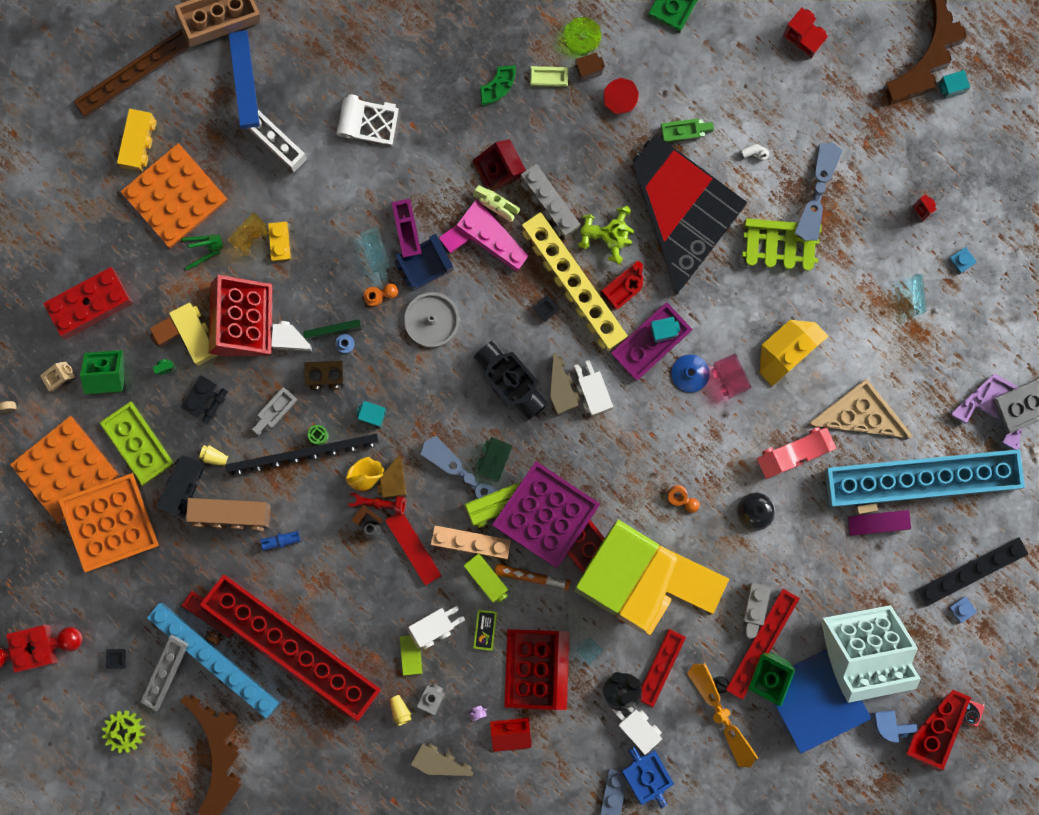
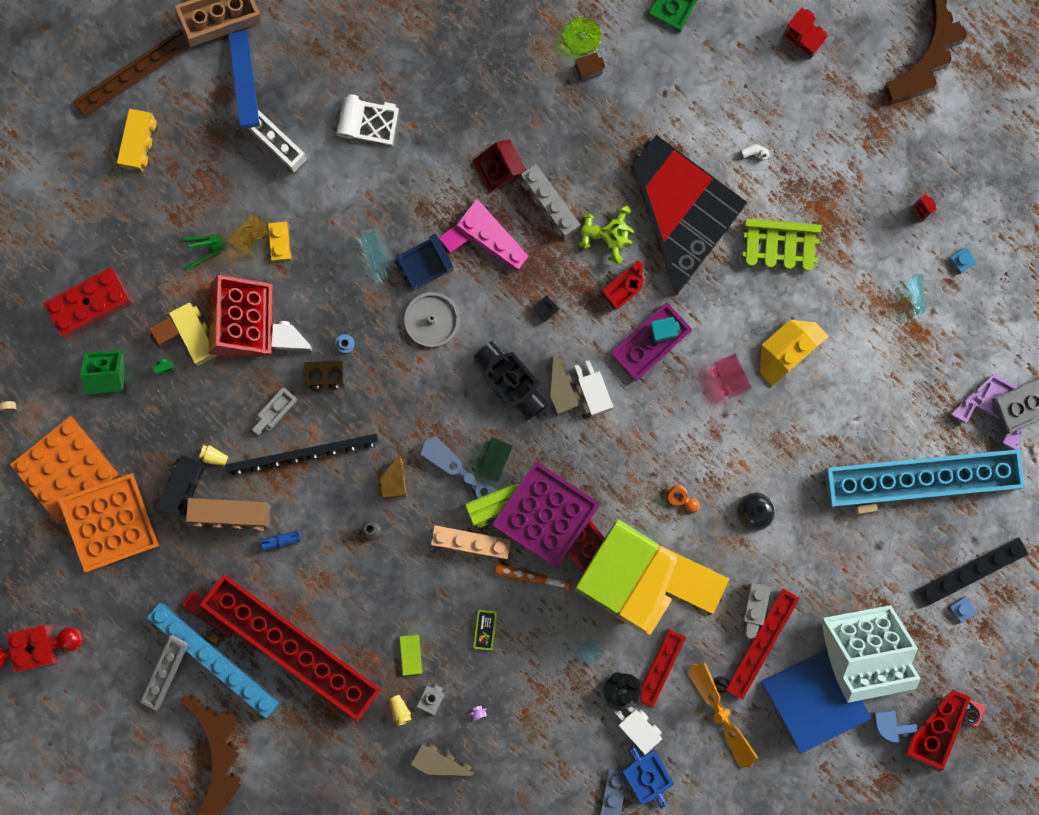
tan bracket [40,362,75,392] -> none
lime tile [99,401,174,486] -> none
lime gear [102,710,146,753] -> none
black plate [106,649,127,669] -> none
orange plate [120,143,228,249] -> none
black plate [180,375,228,424] -> none
dark green tile [303,319,362,341] -> none
bright green wheel [308,425,329,446] -> none
yellow hair [345,457,384,491] -> none
red piece [348,492,407,515] -> none
reddish brown panel [351,505,384,527] -> none
teal brick [356,401,387,428] -> none
orange plate [363,284,398,307] -> none
red tile [385,514,442,586] -> none
magenta slope [392,199,422,258] -> none
white hinge [407,606,465,650] -> none
lime window [464,553,508,603] -> none
yellowish green hinge [473,185,520,222] -> none
green tile [480,65,516,106] -> none
red panel [490,718,532,752] -> none
red slope [504,629,570,710] -> none
light yellow brick [521,212,628,352] -> none
yellowish green tile [530,66,568,87] -> none
red hat [604,78,639,114] -> none
bright green hinge [660,118,714,143] -> none
blue dish [671,355,710,392] -> none
green slope [748,653,795,706] -> none
coral brick [757,427,837,479] -> none
sand blue piece [795,143,843,241] -> none
tan tile [809,378,913,439] -> none
magenta slope [848,510,911,536] -> none
teal brick [938,70,970,99] -> none

